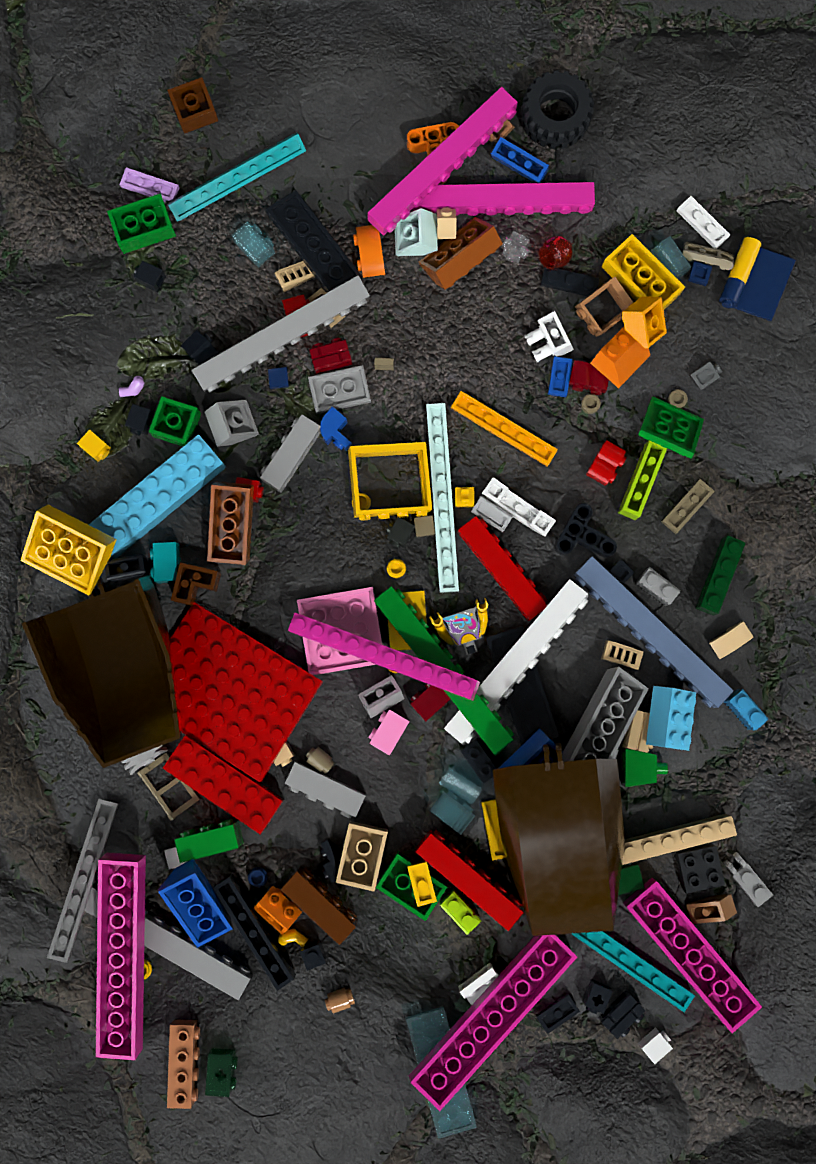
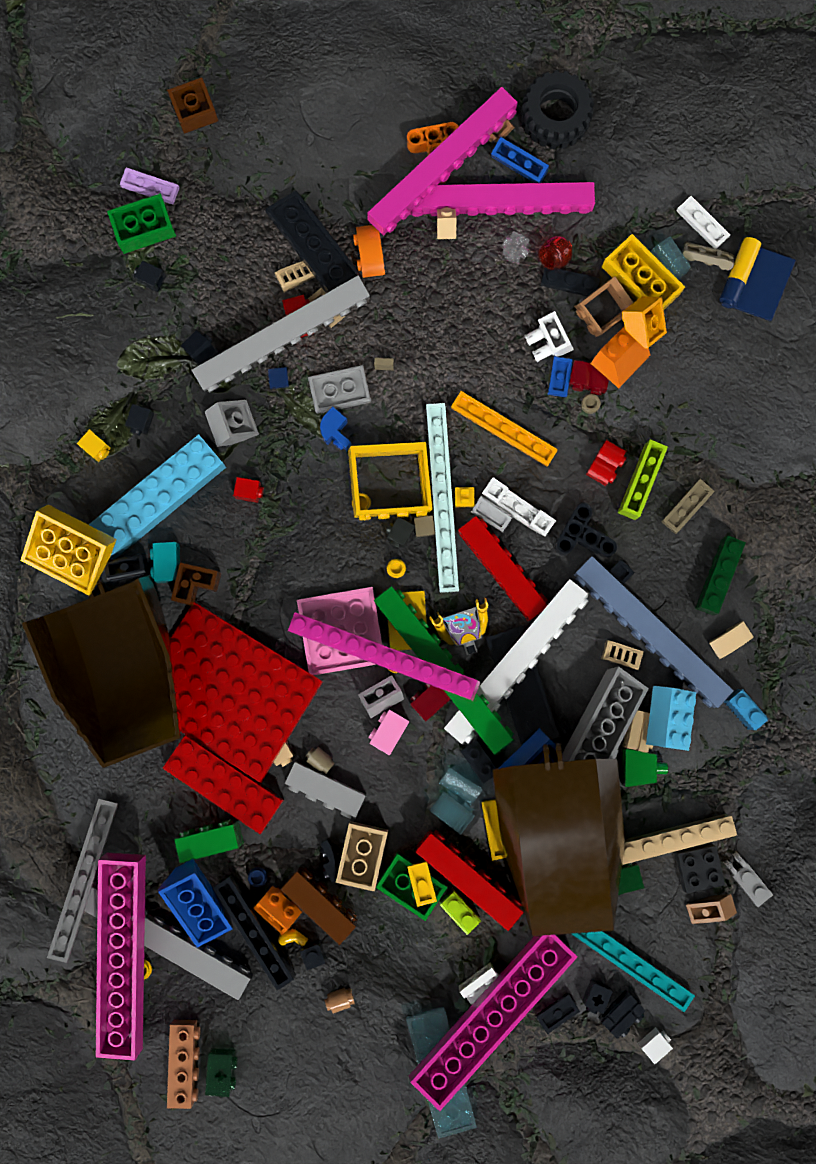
lavender arm [119,376,144,397] -> none
light grey piece [121,745,168,775] -> none
dark tan window [137,752,200,821] -> none
green brick [149,396,201,447] -> none
white slope [164,847,188,869] -> none
teal plate [167,132,306,222] -> none
dark orange brick [207,481,254,565] -> none
clear light blue brick [232,221,275,268] -> none
light grey brick [260,415,321,493] -> none
dark red brick [309,338,352,374] -> none
light aqua slope [395,208,438,256] -> none
dark orange slope [418,217,503,290] -> none
dark pink brick [623,878,762,1033] -> none
light grey brick [635,567,681,606] -> none
green plate [638,396,704,459] -> none
dark tan tile [667,389,688,409] -> none
dark blue plate [688,261,712,286] -> none
dark grey bracket [691,361,723,390] -> none

